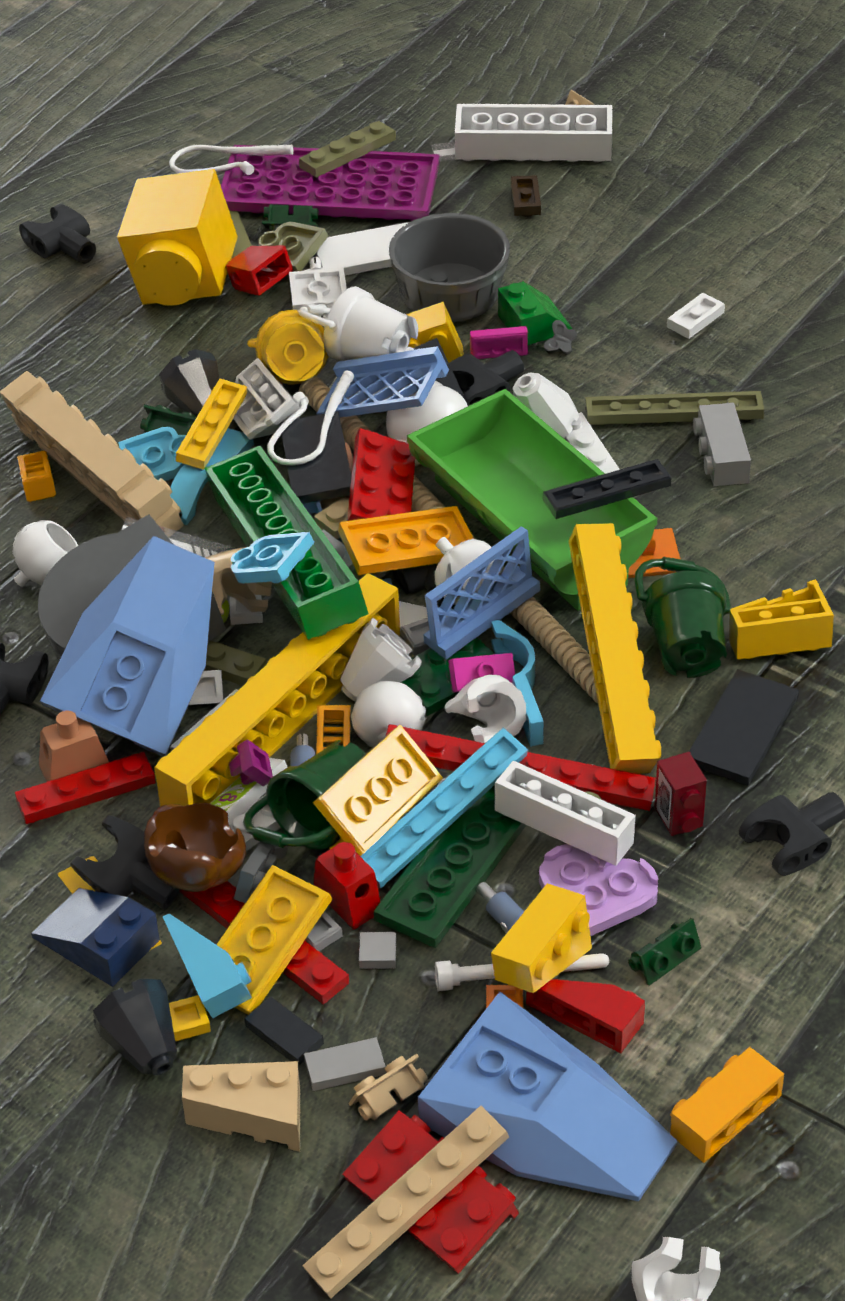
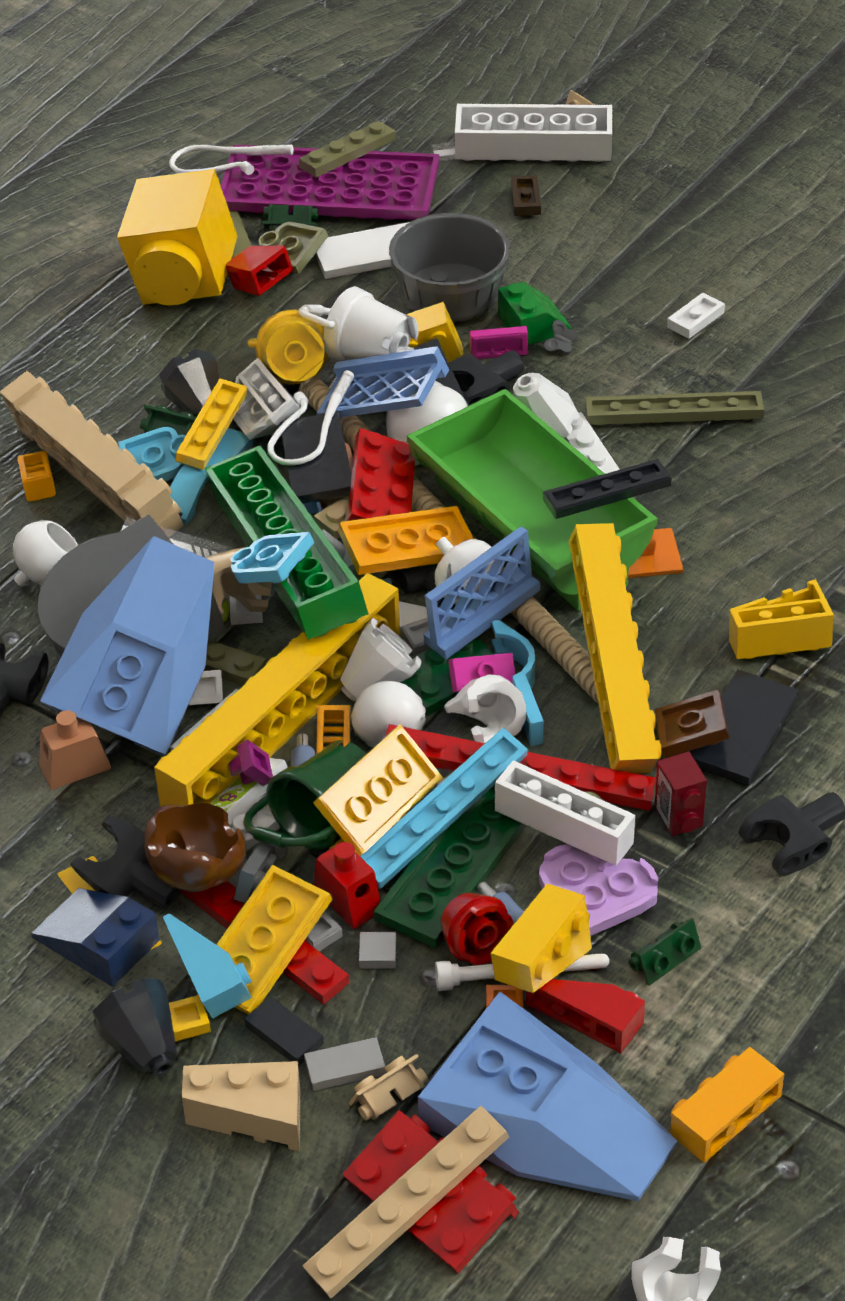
red plate [15,752,156,824] -> none
black connector [19,204,96,264] -> none
white plate [289,257,347,320] -> none
dark green piece [635,557,731,678] -> none
light grey brick [693,403,751,486] -> none
none -> red cone [441,893,513,965]
none -> reddish brown plate [655,689,730,758]

